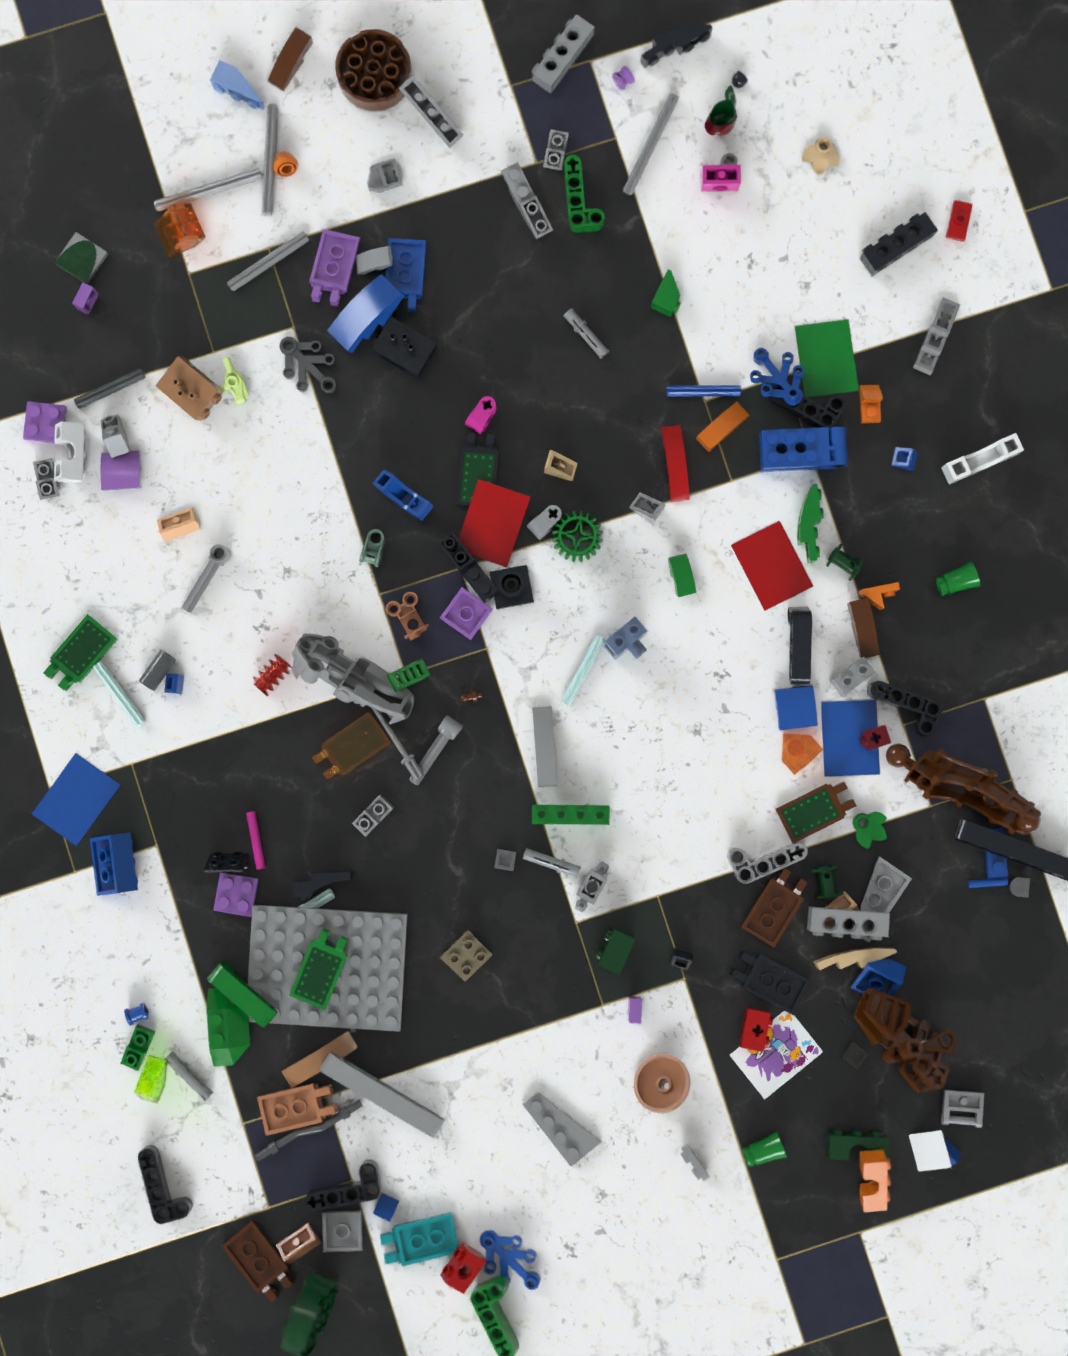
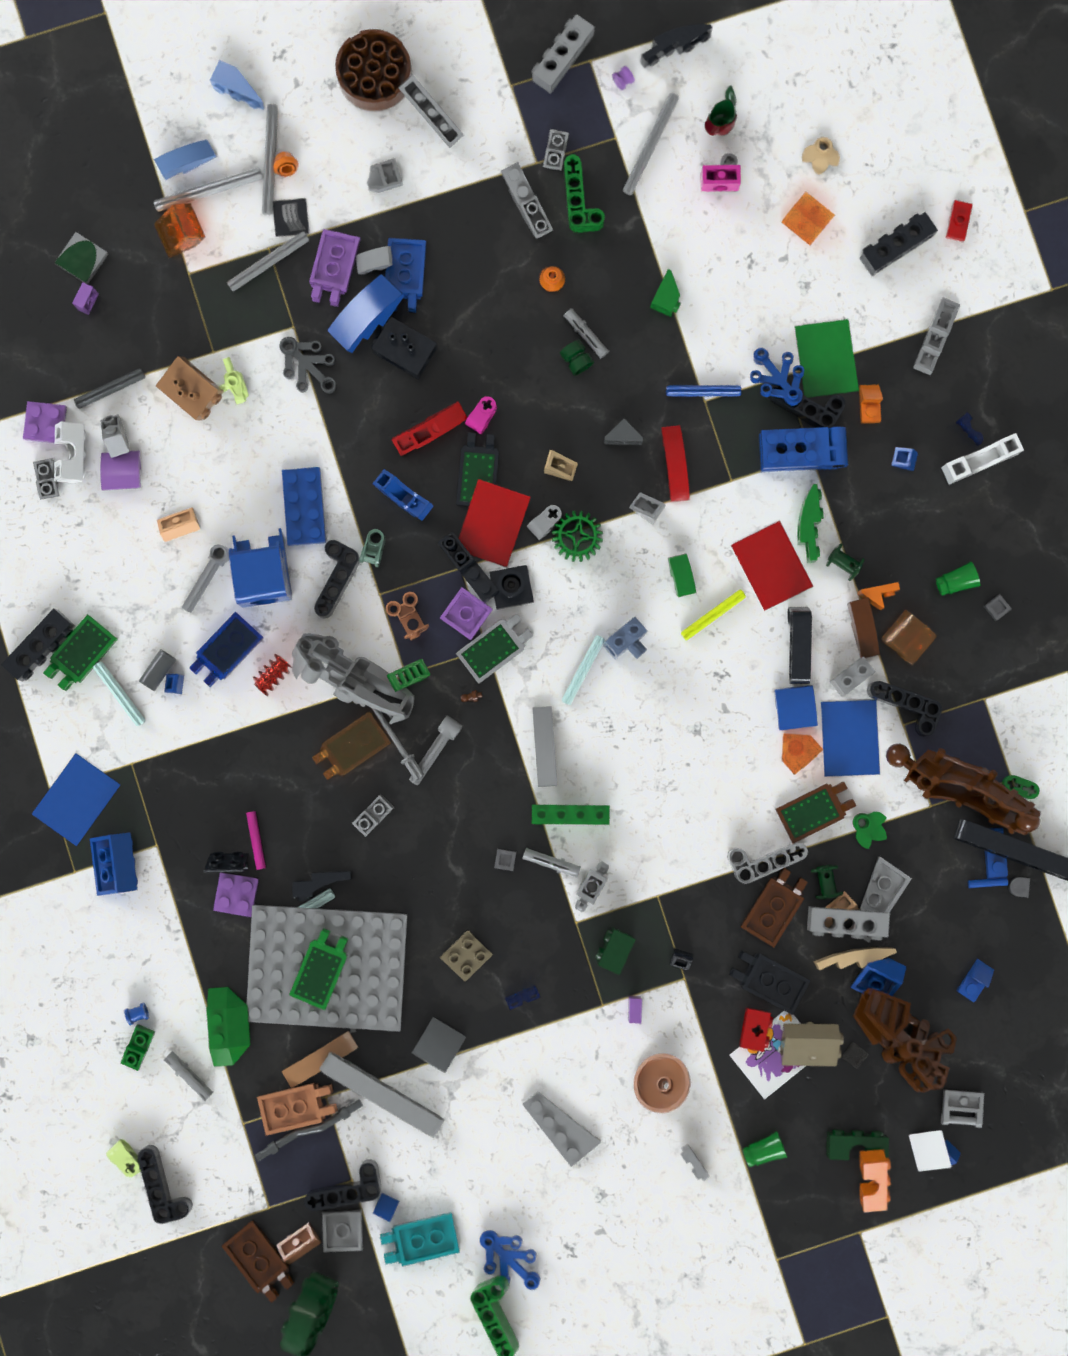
clear neon green slope [134,1055,168,1104] -> none
green beam [207,960,278,1028] -> none
reddish brown slope [267,27,313,92] -> none
red brick [440,1242,486,1294] -> none
orange slope [696,402,750,452] -> none
black hinge [732,71,748,88] -> none
dark red brick [859,725,891,751] -> none
none -> black brick [1,608,75,681]
none -> yellowish green piece [106,1139,141,1177]
none -> medium blue slope [154,140,216,181]
none -> clear blue tile [189,611,264,688]
none -> blue piece [229,528,292,608]
none -> black sticker [273,198,309,237]
none -> blue plate [282,467,326,546]
none -> black beam [314,540,360,618]
none -> red slope [392,401,468,456]
none -> dark grey slope [412,1017,466,1073]
none -> tile [456,614,533,684]
none -> clear blue piece [505,985,540,1010]
none -> orange cone [540,266,565,292]
none -> dark green wheel [560,339,594,376]
none -> dark grey slope [604,419,643,445]
none -> neon yellow axle [681,589,746,640]
none -> dark tan piece [780,1022,843,1066]
none -> clear orange slope [781,192,835,246]
none -> clear orange slope [881,610,937,665]
none -> clear blue piece [956,412,984,446]
none -> blue slope [956,959,994,1002]
none -> flat silver tile [984,594,1012,621]
none -> green beam [1002,775,1040,799]

